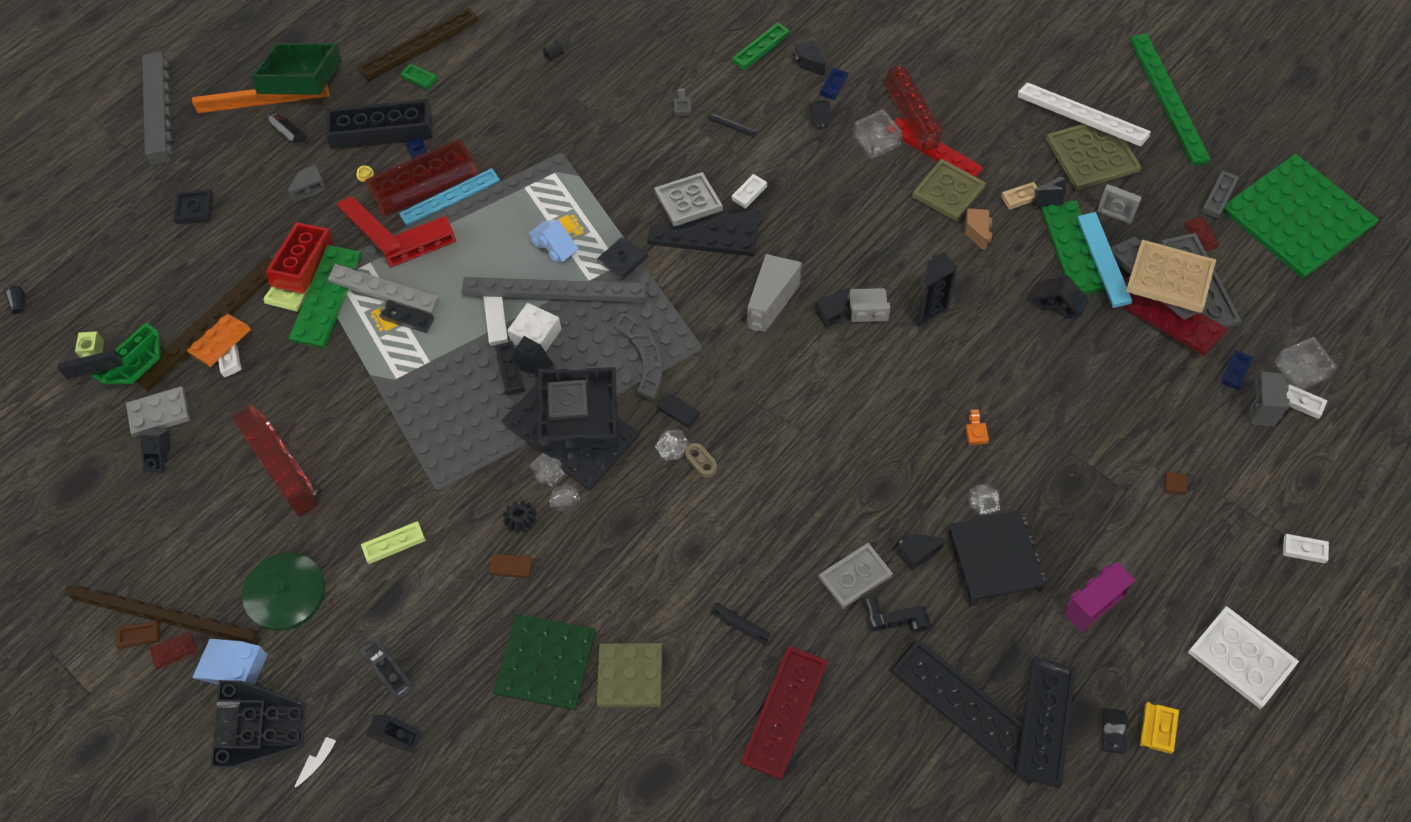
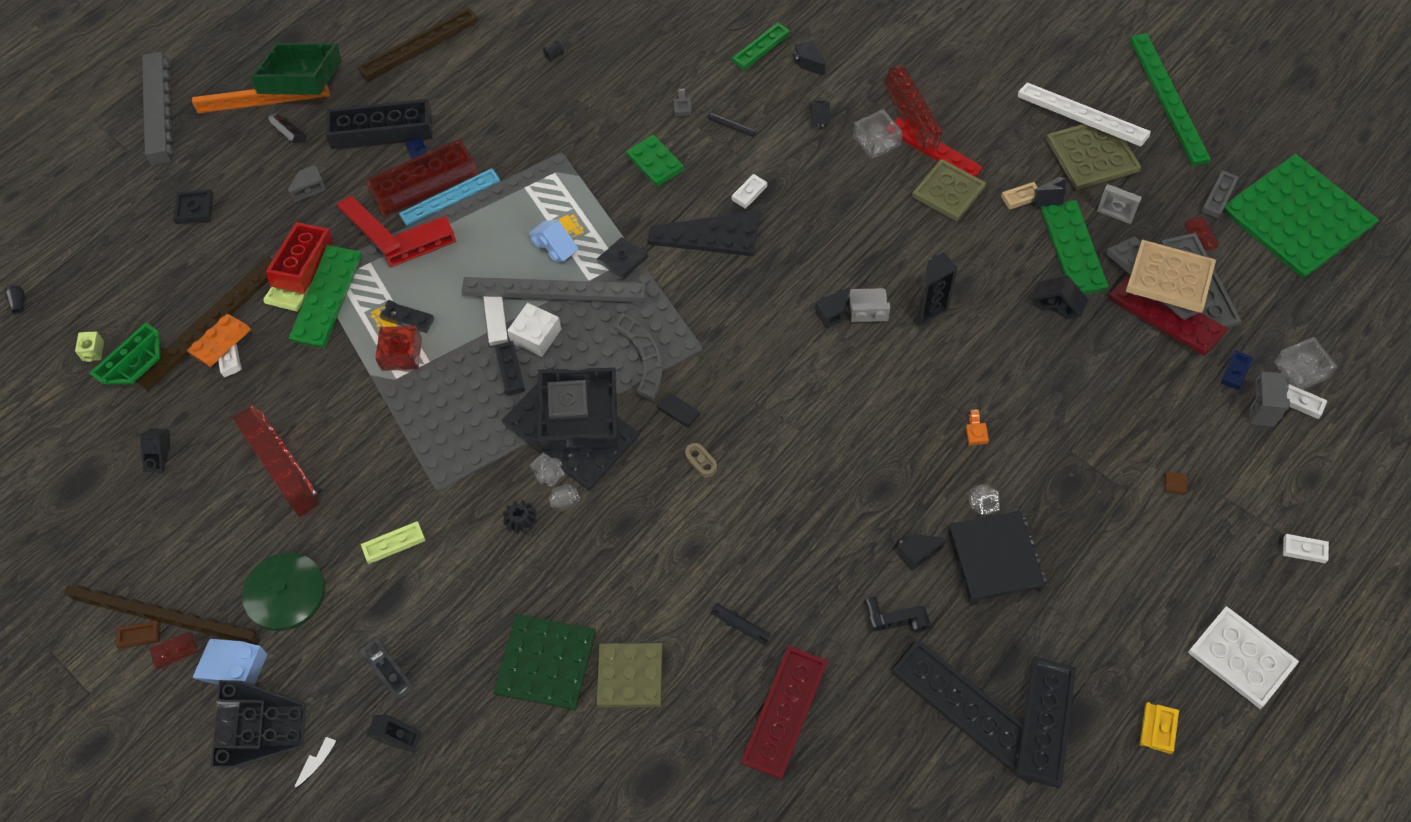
black plate [58,349,123,380] -> none
light grey plate [126,386,190,437] -> none
light grey plate [328,264,439,314] -> none
light yellow plate [356,166,374,182] -> none
green plate [401,63,438,90] -> none
reddish brown tile [489,554,533,579] -> none
black slope [511,336,553,375] -> none
light grey plate [654,172,723,226] -> none
clear brick [655,429,690,460] -> none
light grey slope [747,254,802,332] -> none
light grey plate [818,543,893,609] -> none
clear blue plate [820,68,848,100] -> none
medium nougat slope [965,208,992,250] -> none
magenta brick [1064,562,1135,632] -> none
medium azure tile [1078,212,1132,308] -> none
black slope [1102,708,1130,754] -> none
none -> clear red brick [375,325,422,371]
none -> green plate [626,135,684,187]

